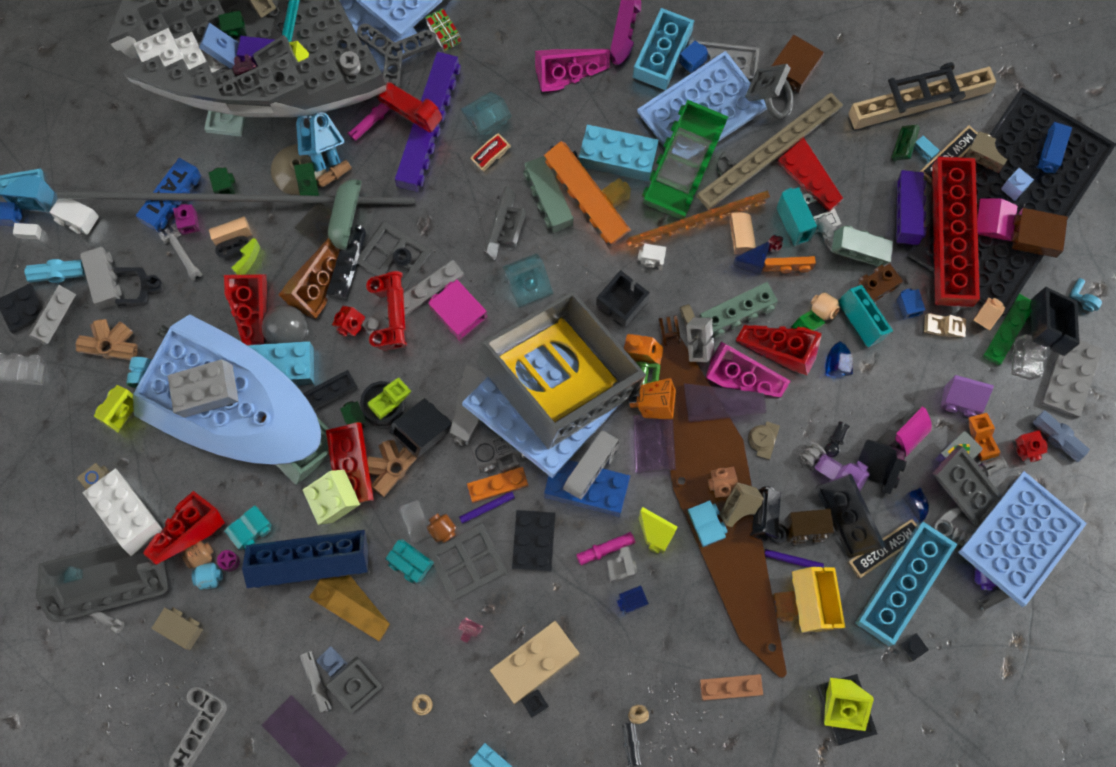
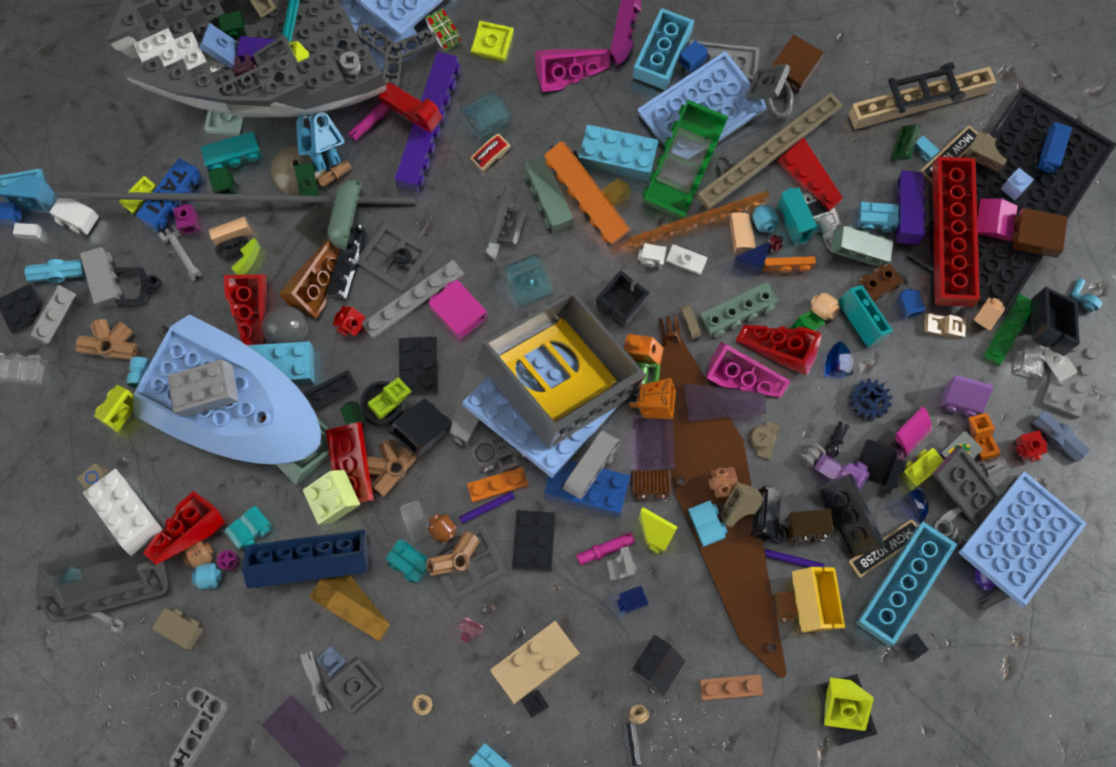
red piece [366,271,407,351] -> none
light grey piece [686,317,714,362] -> none
none -> neon yellow plate [119,176,157,215]
none -> teal brick [200,131,263,172]
none -> black plate [399,337,438,394]
none -> medium nougat piece [426,531,480,576]
none -> neon yellow tile [470,21,514,62]
none -> reddish brown brick [630,470,671,500]
none -> black slope [630,634,685,696]
none -> white plate [666,244,708,276]
none -> medium azure head [752,205,779,233]
none -> dark blue gear [849,378,893,421]
none -> medium azure brick [857,202,899,233]
none -> neon yellow brick [899,448,944,491]
none -> white plate [1040,347,1078,382]

